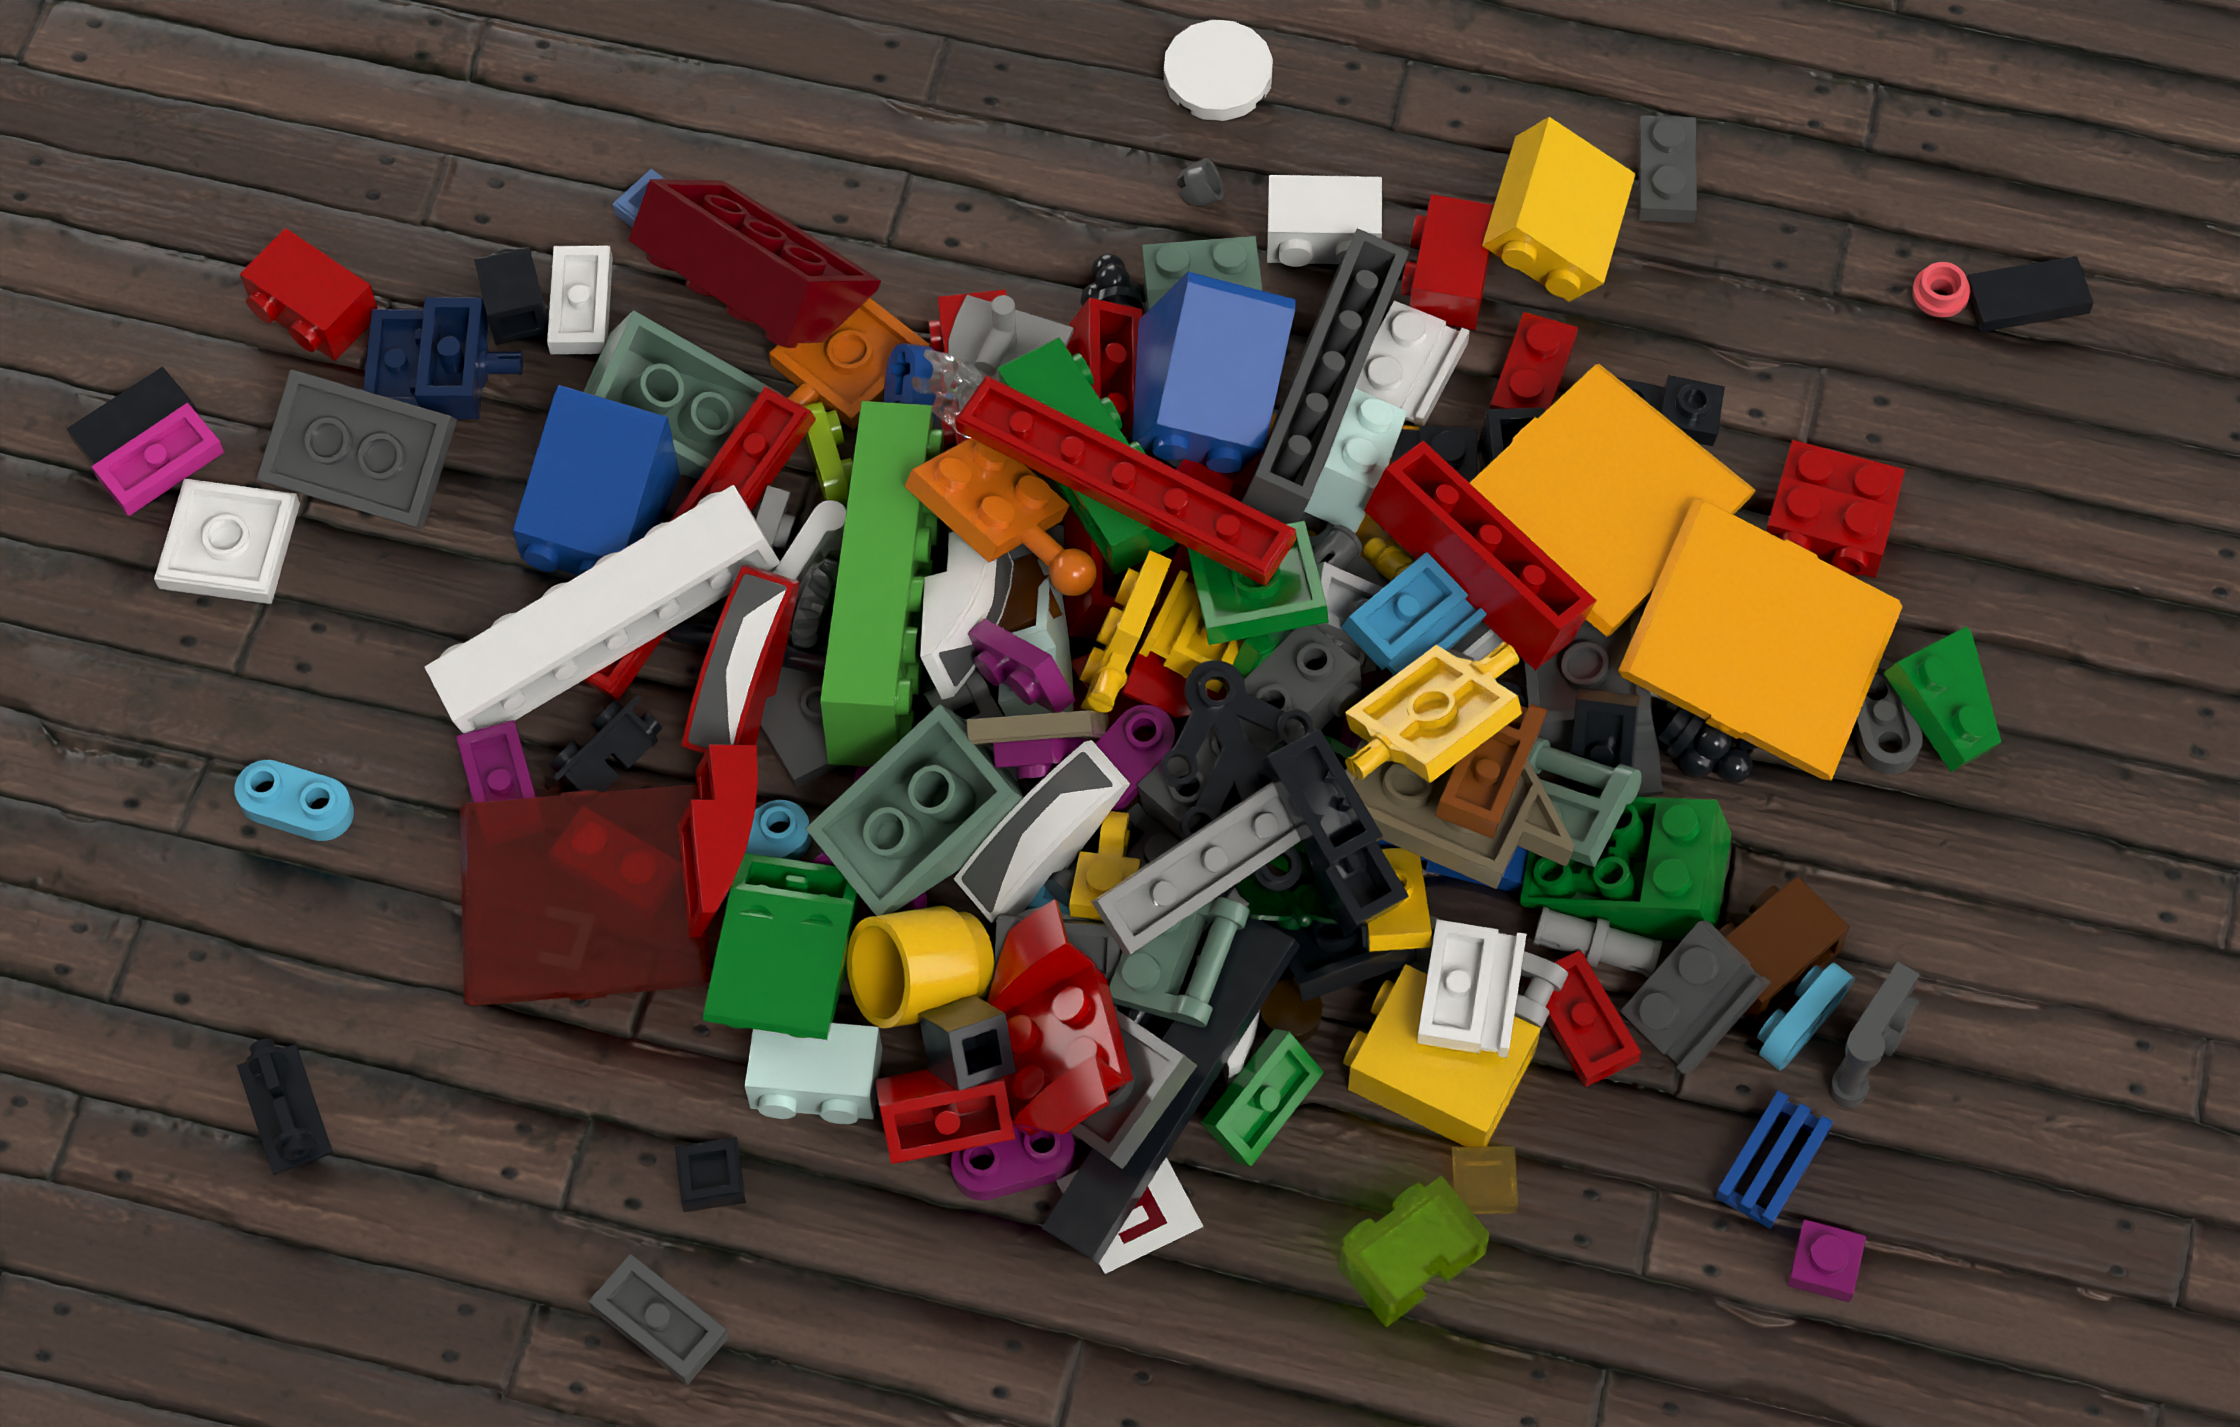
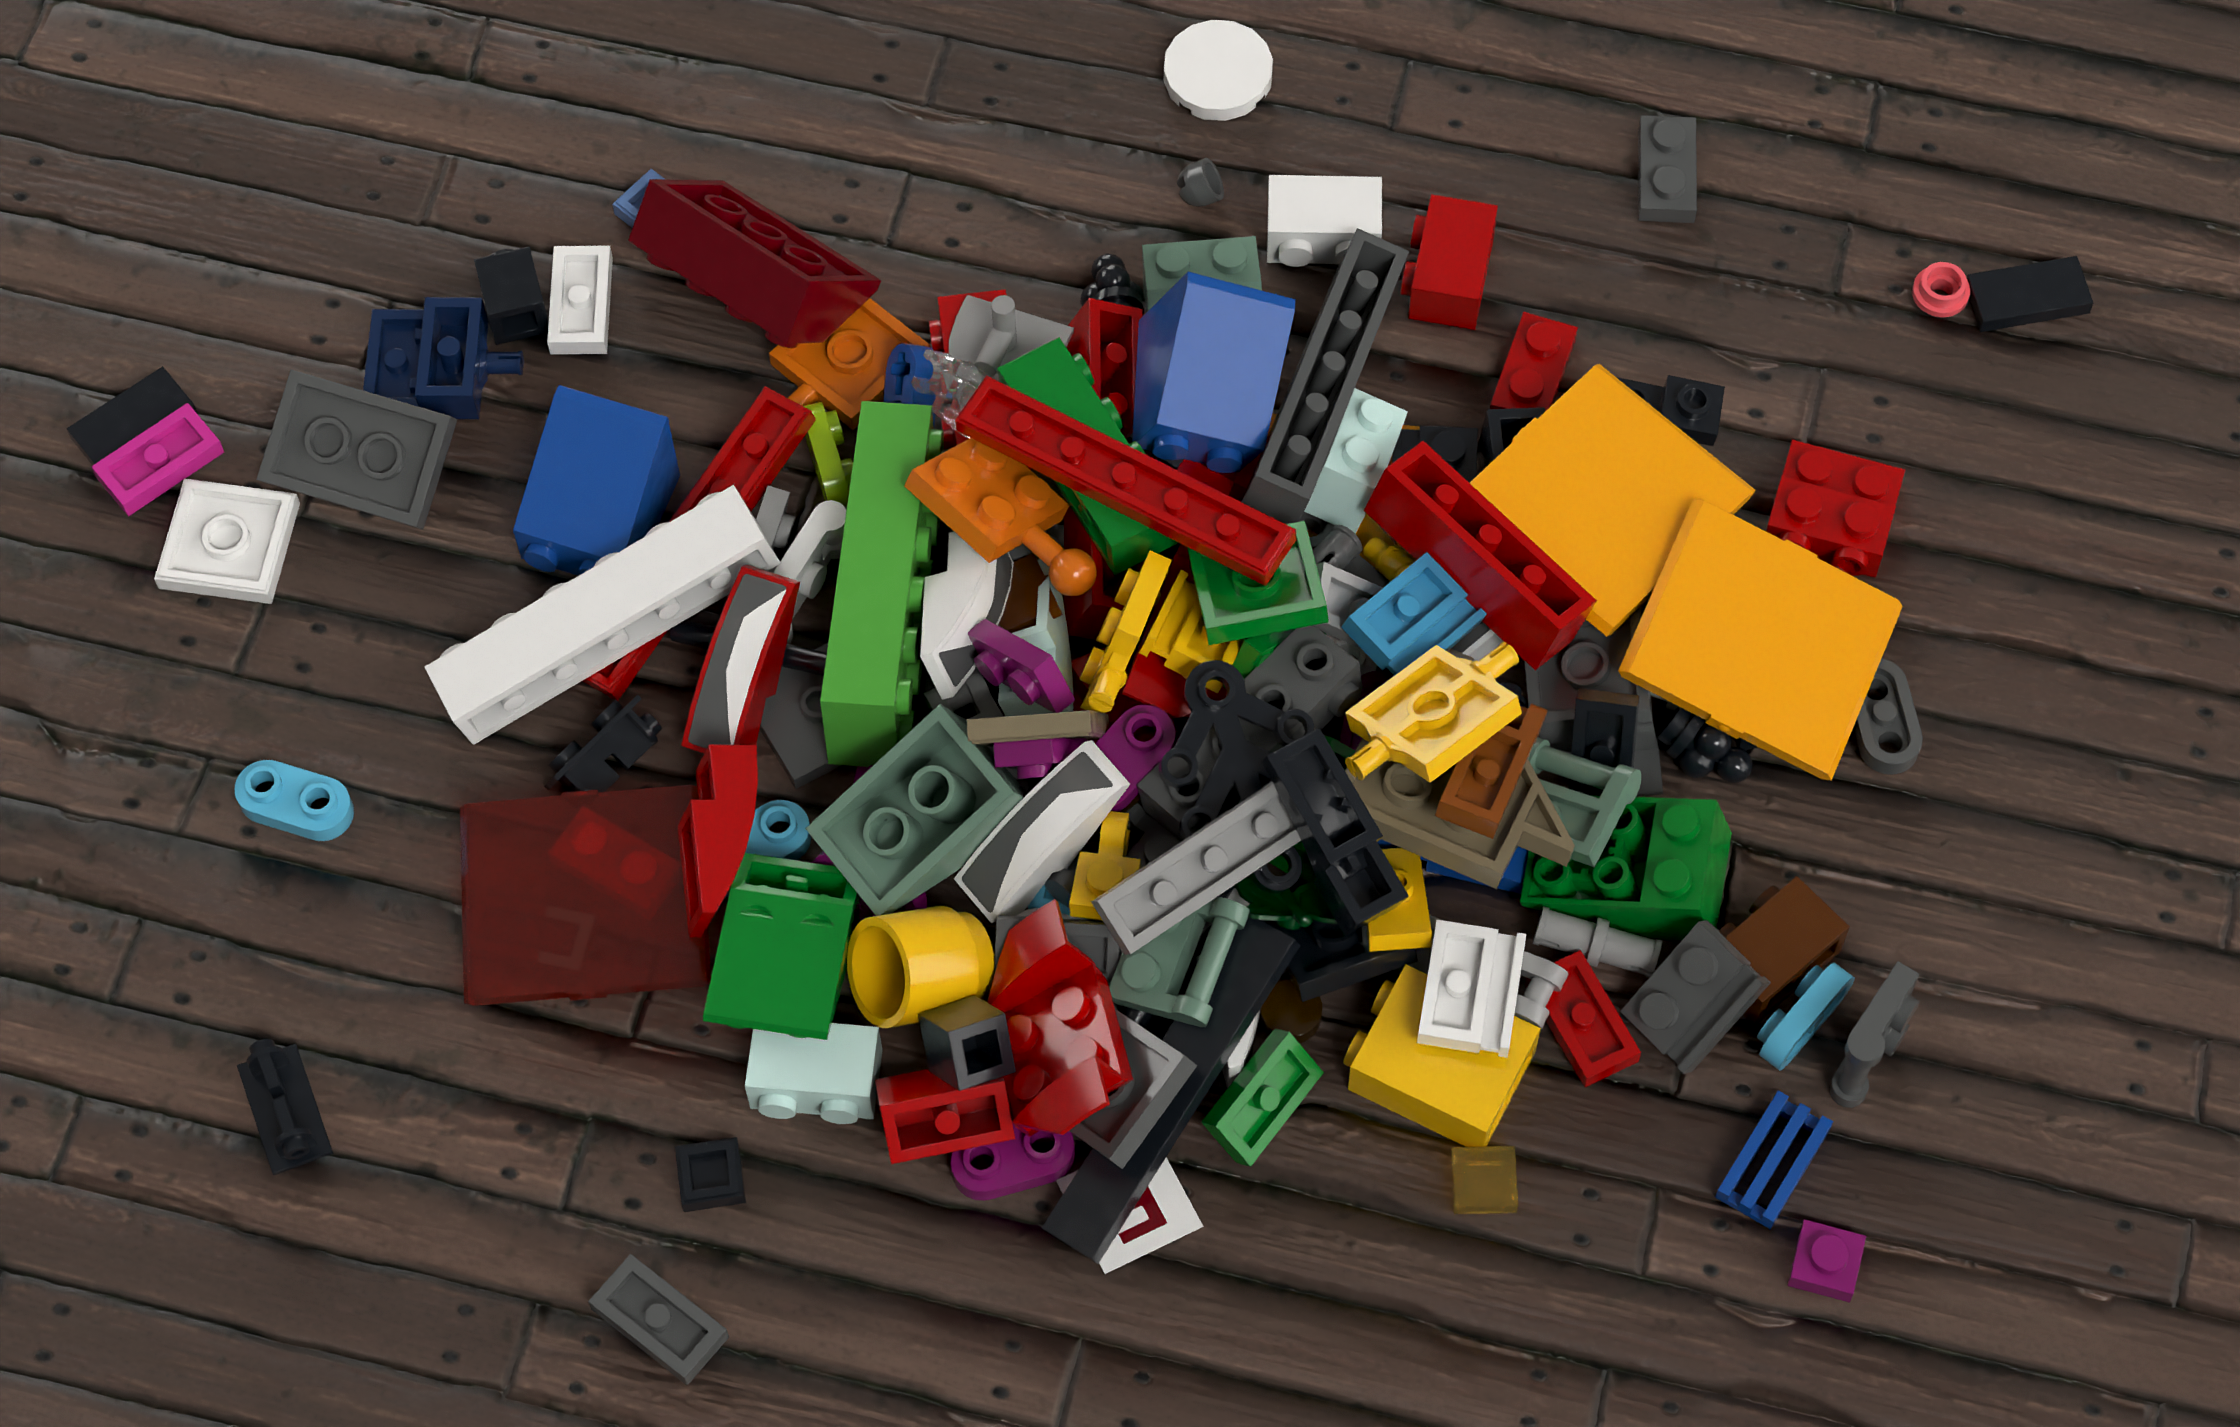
red brick [240,228,378,361] -> none
magenta plate [456,720,546,850] -> none
sand green slope [583,310,783,480] -> none
dark grey gear [790,558,839,650] -> none
clear neon green brick [1339,1175,1490,1327] -> none
white plate [1355,300,1470,426] -> none
yellow brick [1482,117,1635,302] -> none
green wing [1884,626,2001,772] -> none

